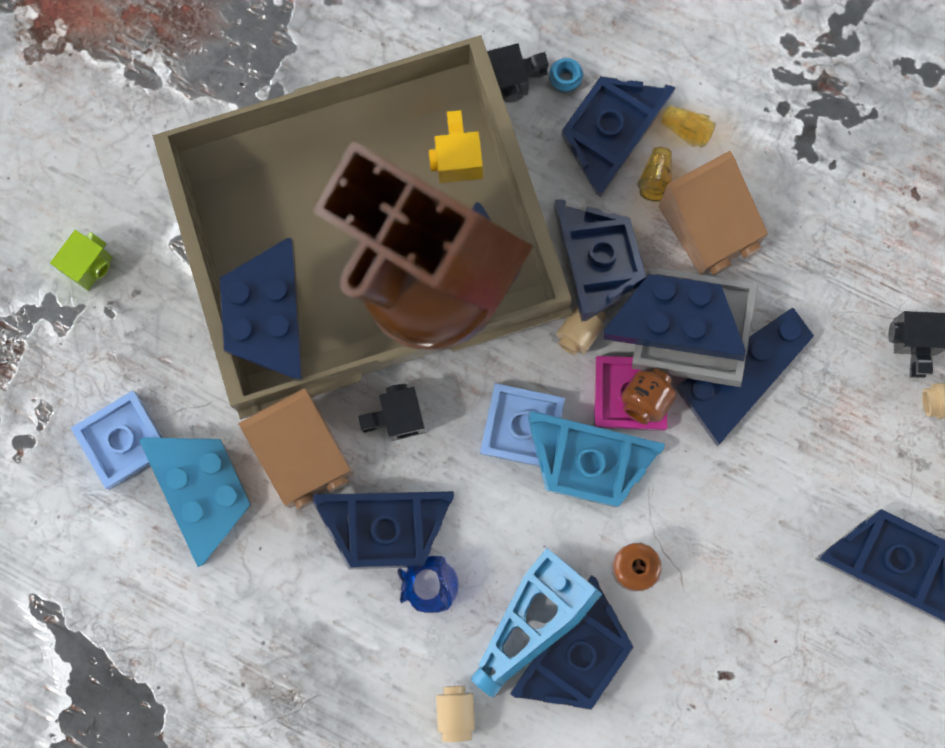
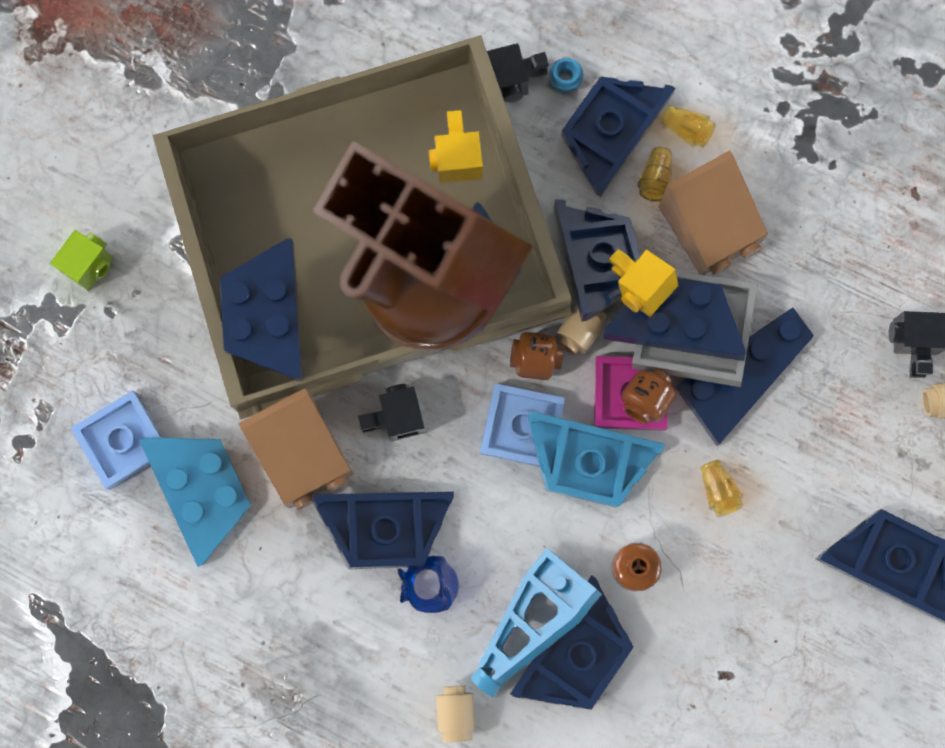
none -> dark orange head [510,332,563,380]
none -> yellow brick [609,249,679,317]
none -> clear yellow cone [700,460,744,517]

